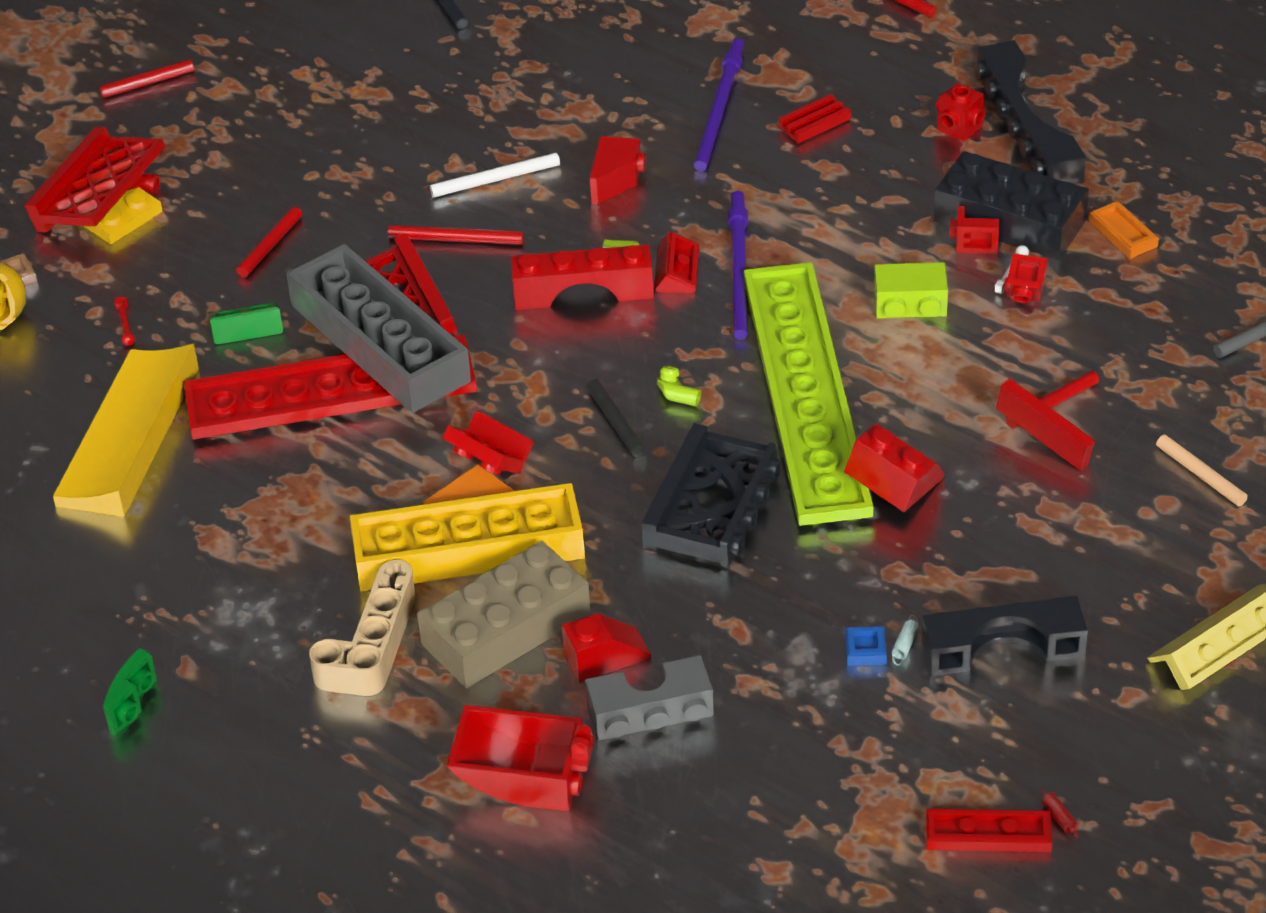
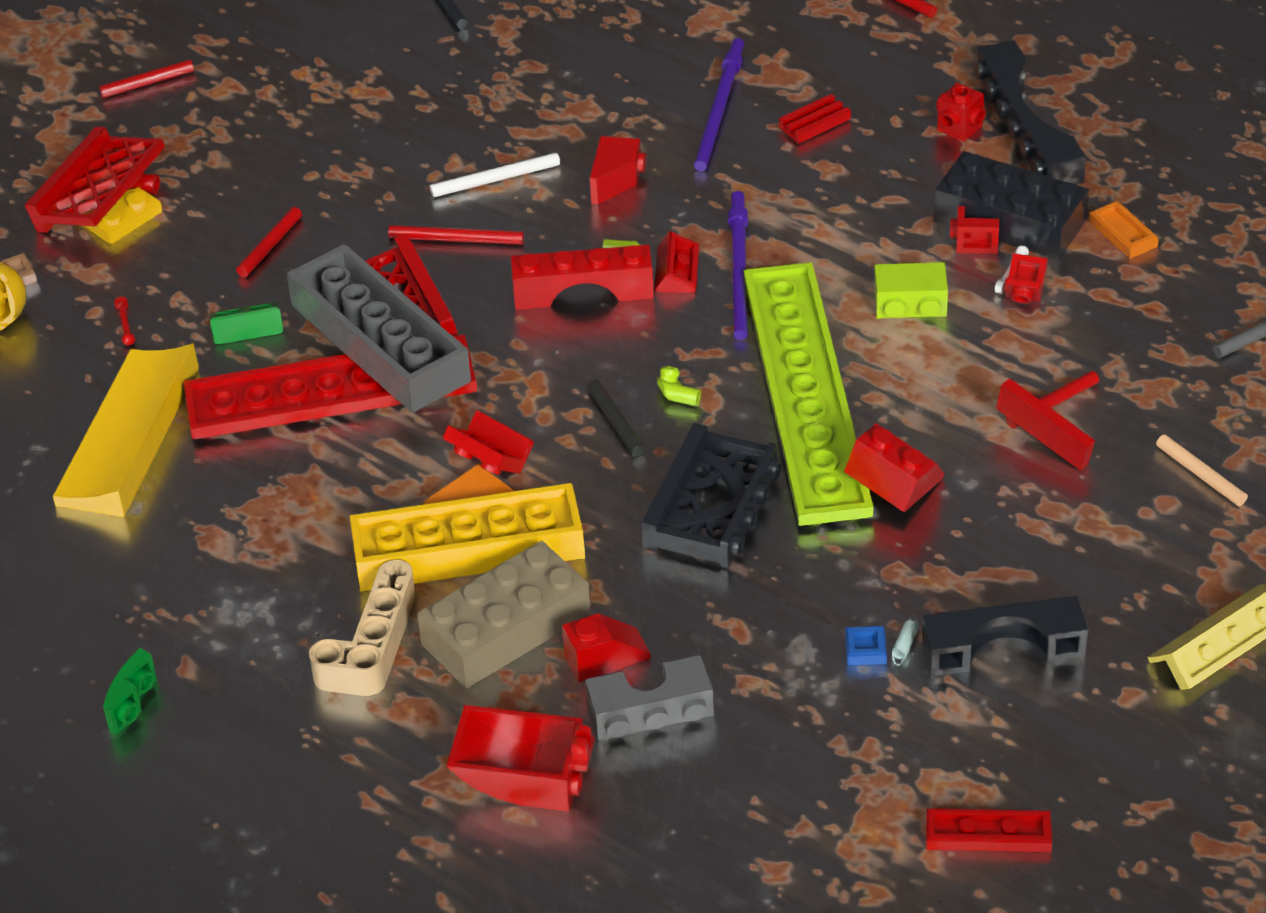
red piece [1040,789,1080,838] -> none

